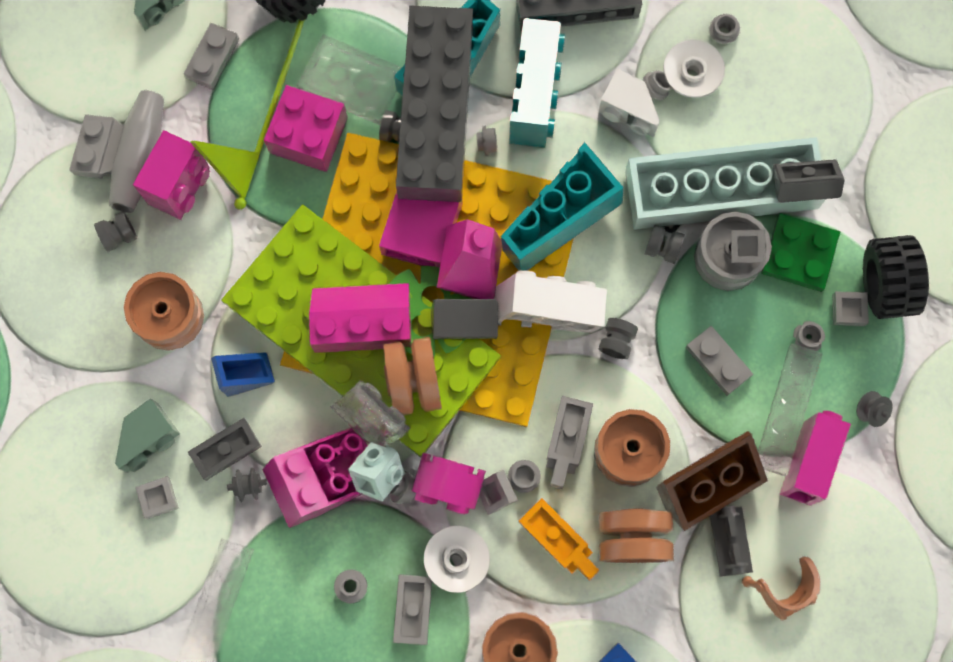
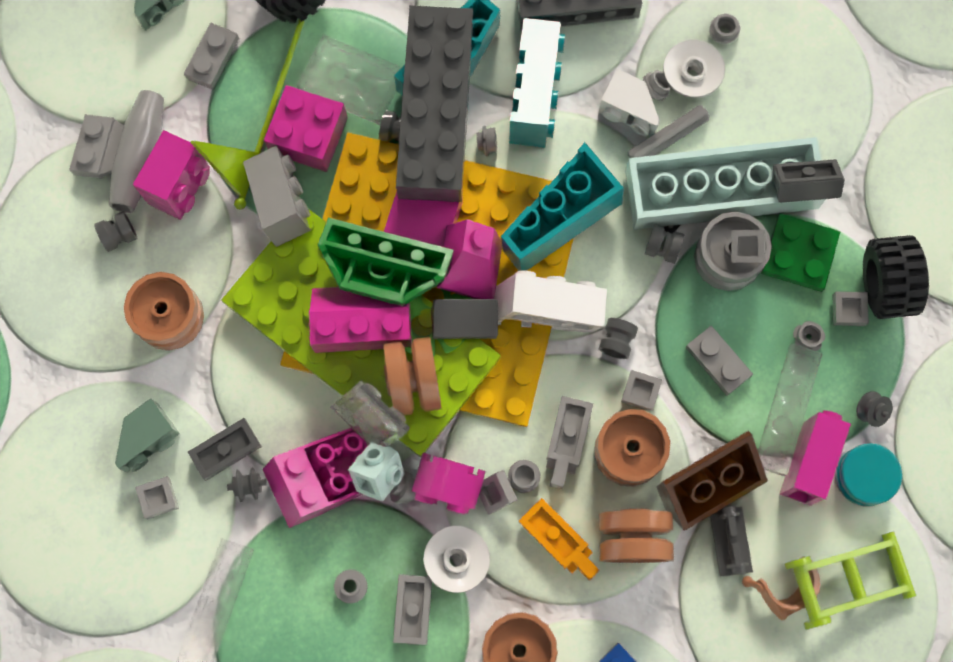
blue slope [211,352,275,397] -> none
none -> light grey brick [243,146,310,247]
none -> green wedge [318,218,454,306]
none -> light grey plate [621,370,662,412]
none -> light grey axle [628,105,709,158]
none -> lime piece [784,531,917,630]
none -> teal head [835,444,902,507]

